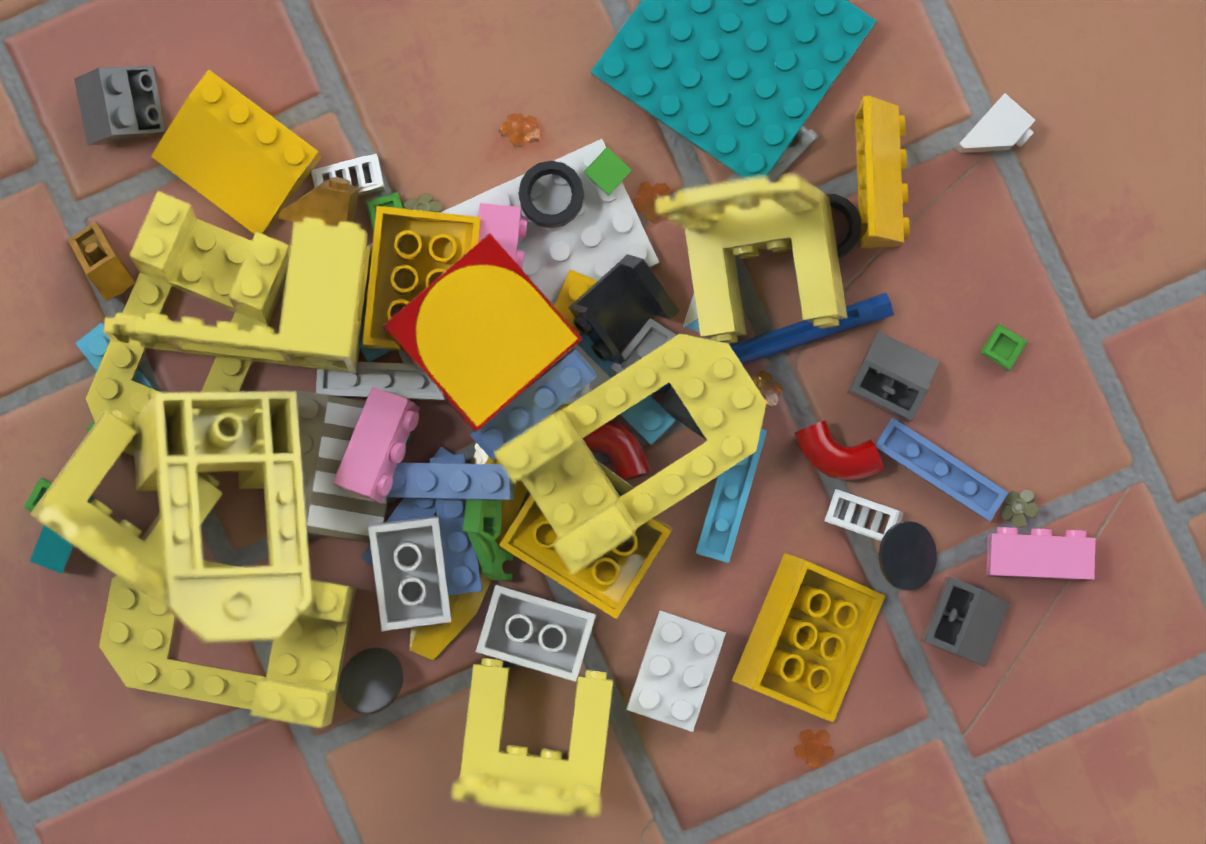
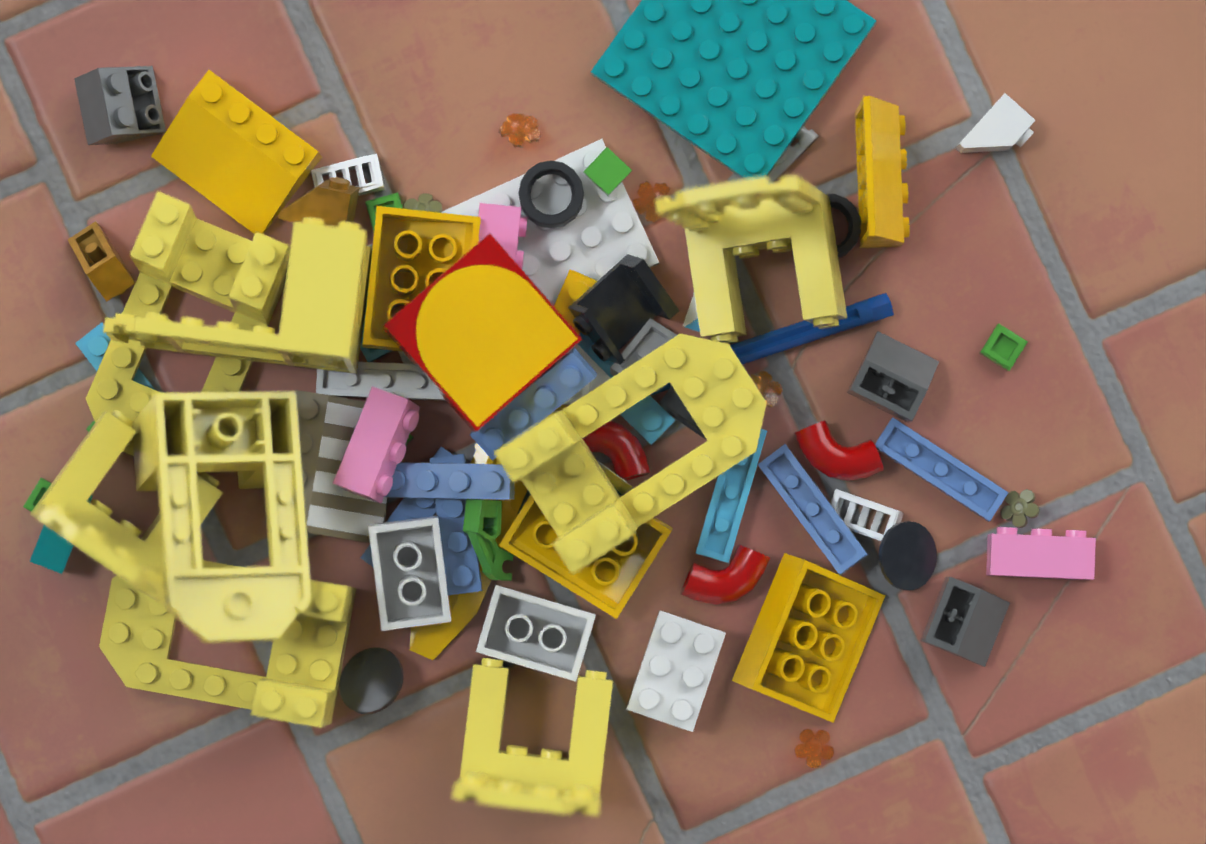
none -> red cylinder [681,544,770,605]
none -> medium blue plate [757,444,868,575]

